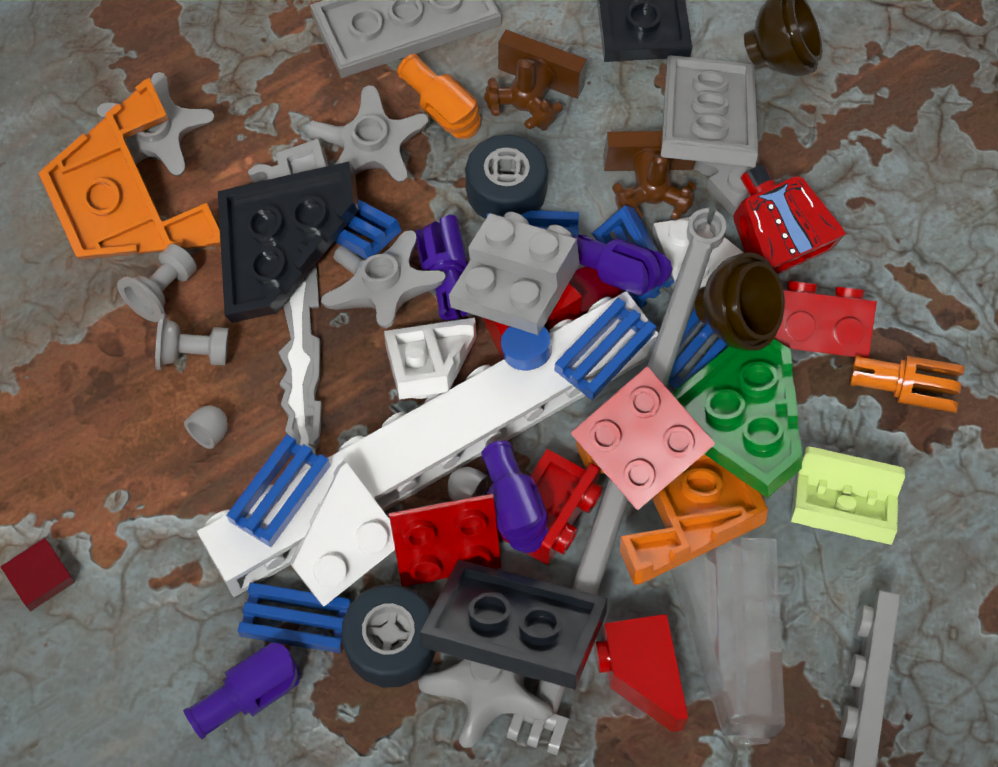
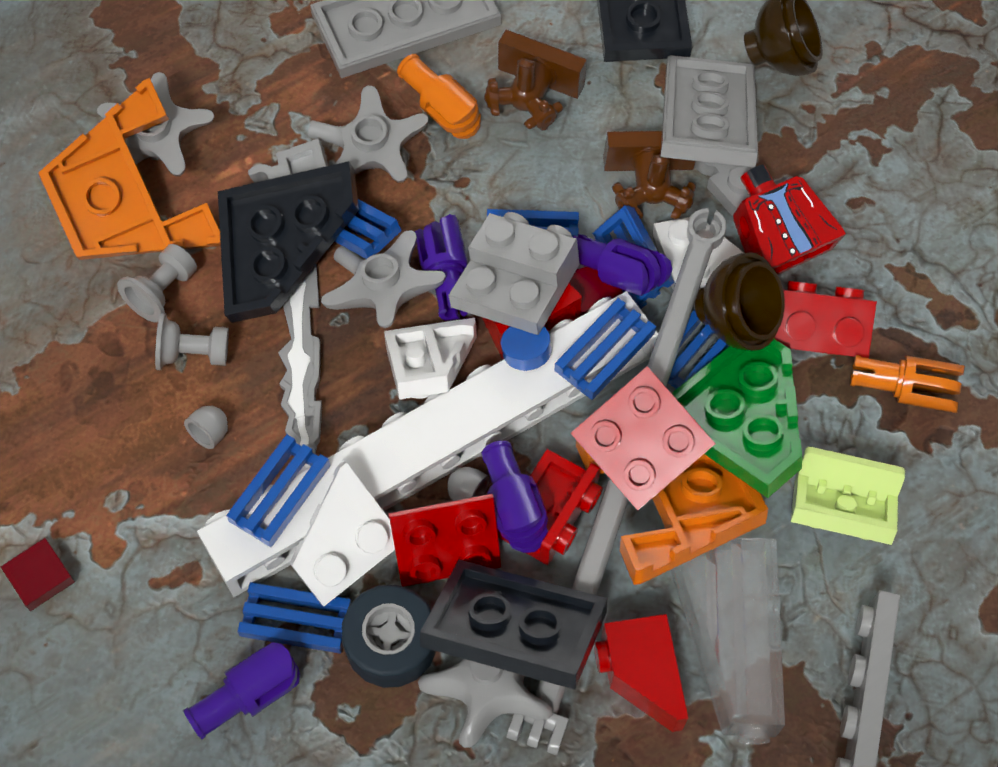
black wheel [465,134,548,219] -> none

